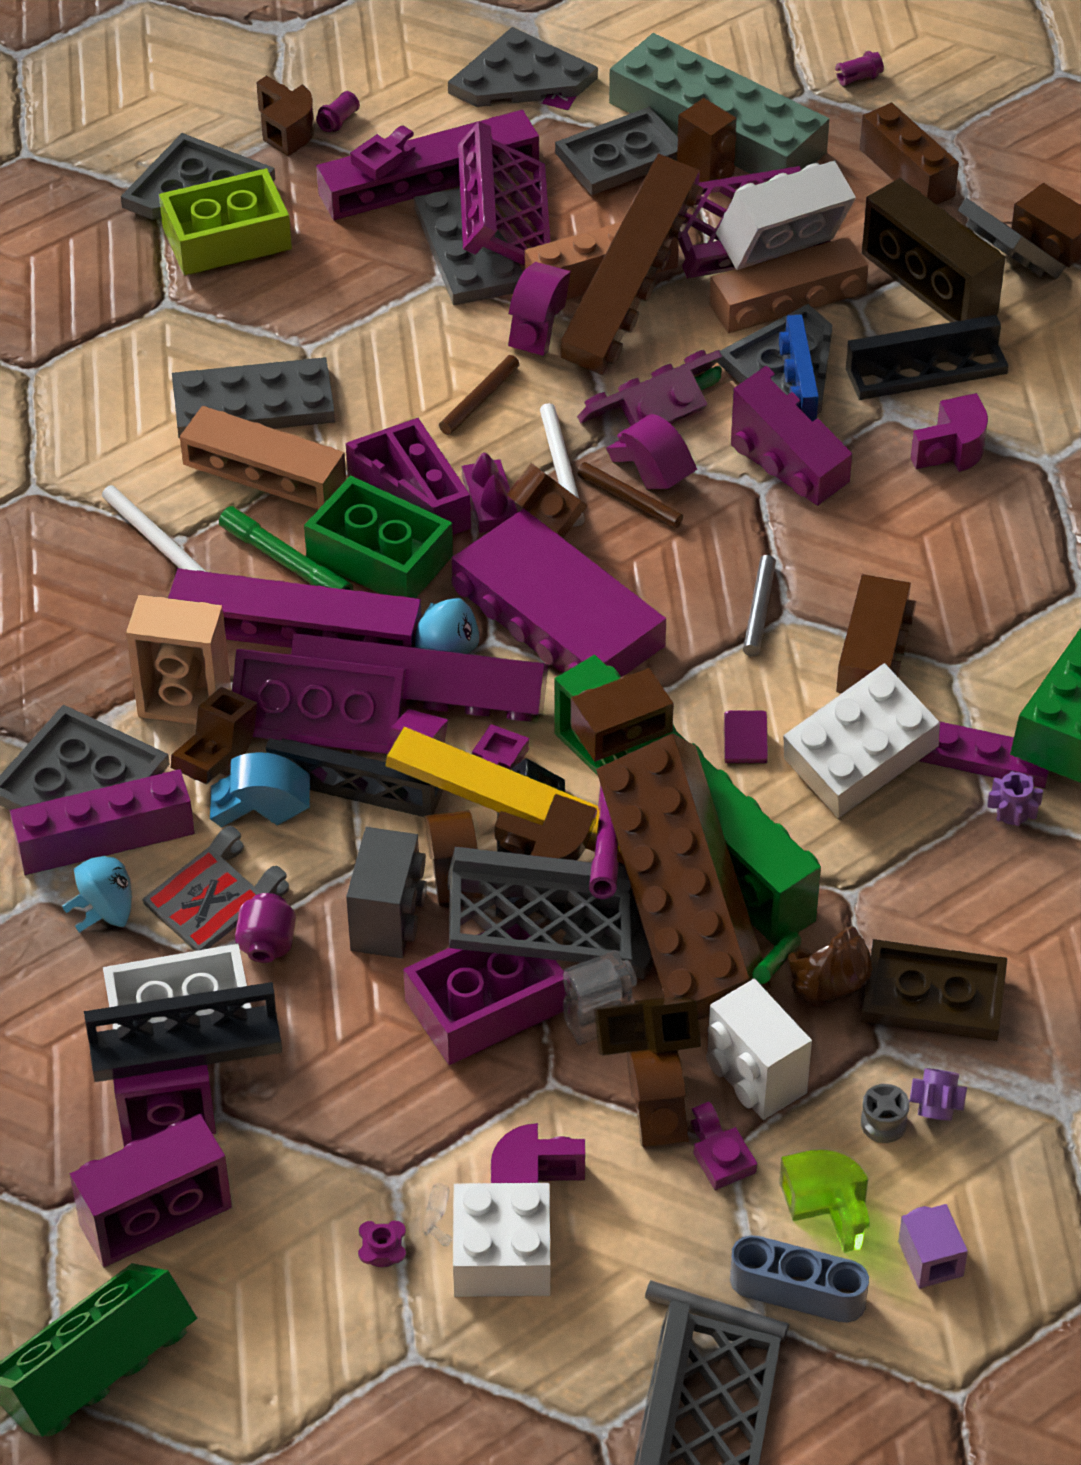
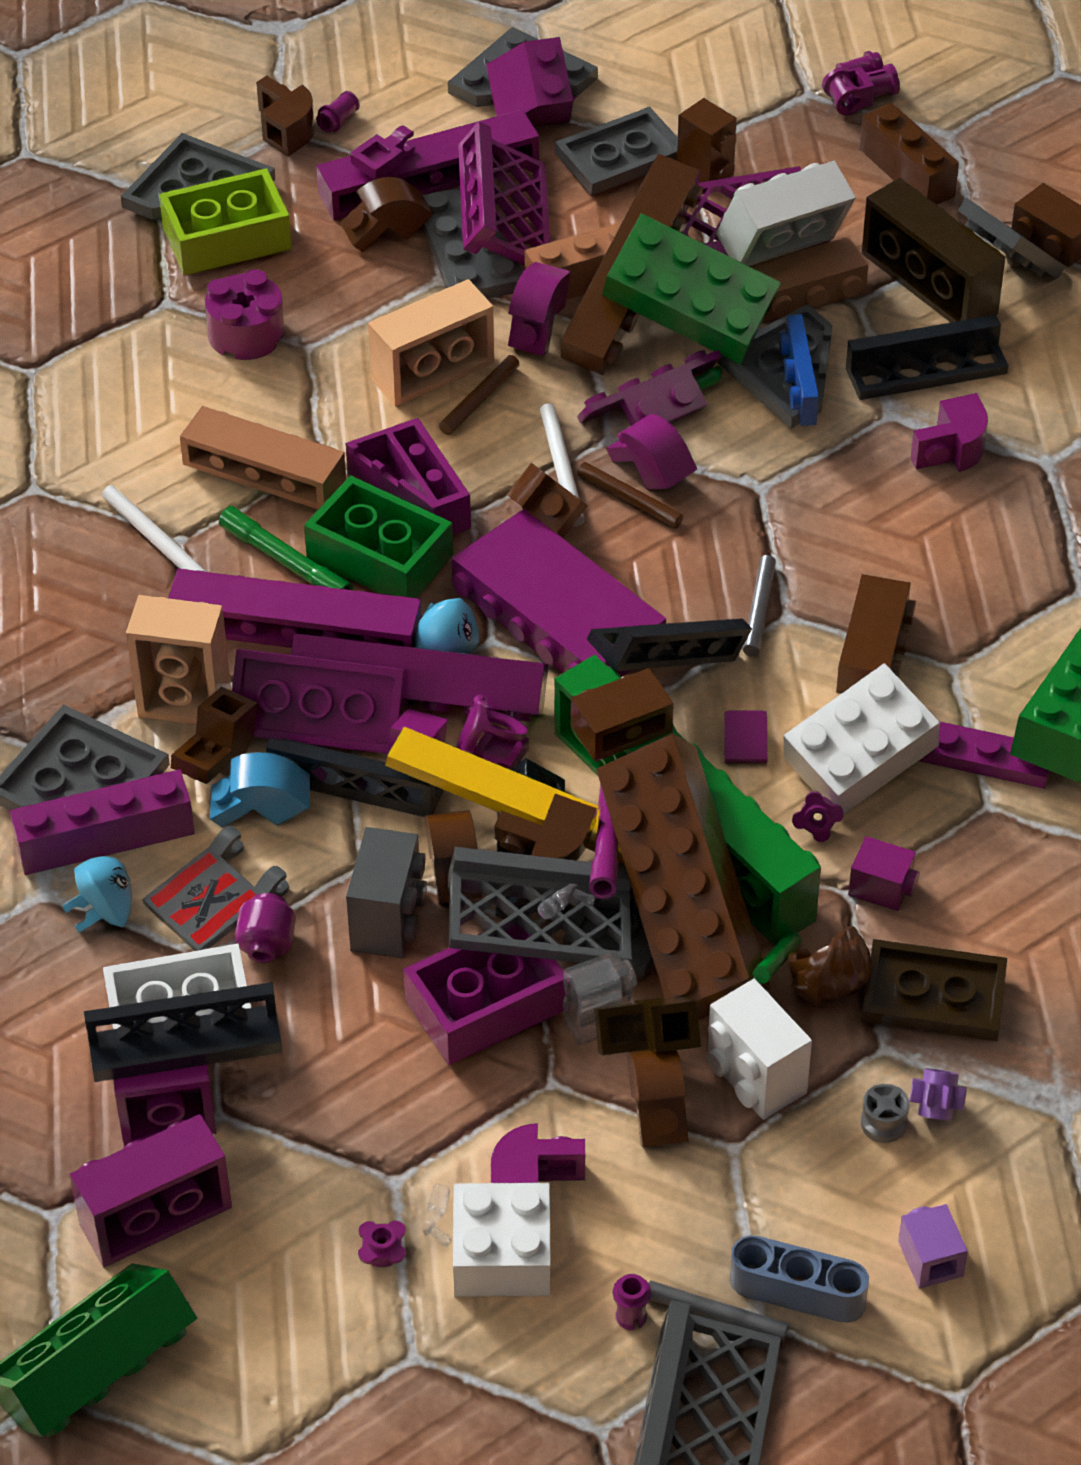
dark grey plate [172,357,335,438] -> none
magenta tile [462,452,518,533] -> none
sand green brick [609,33,830,174] -> none
magenta plate [691,1101,758,1190] -> none
magenta wedge [731,365,852,506] -> none
clear neon green brick [779,1149,870,1253] -> none
medium lavender gear [987,771,1043,826] -> none
none -> magenta brick [205,269,284,360]
none -> reddish brown brick [340,177,433,252]
none -> light nougat brick [368,279,494,407]
none -> magenta piece [455,695,527,754]
none -> magenta slope [486,37,574,127]
none -> clear piece [538,884,595,919]
none -> black fence [587,618,752,671]
none -> green brick [602,213,781,365]
none -> magenta pin [612,1274,651,1330]
none -> magenta plate [792,791,844,842]
none -> magenta connector [822,64,900,116]
none -> magenta brick [848,836,920,911]

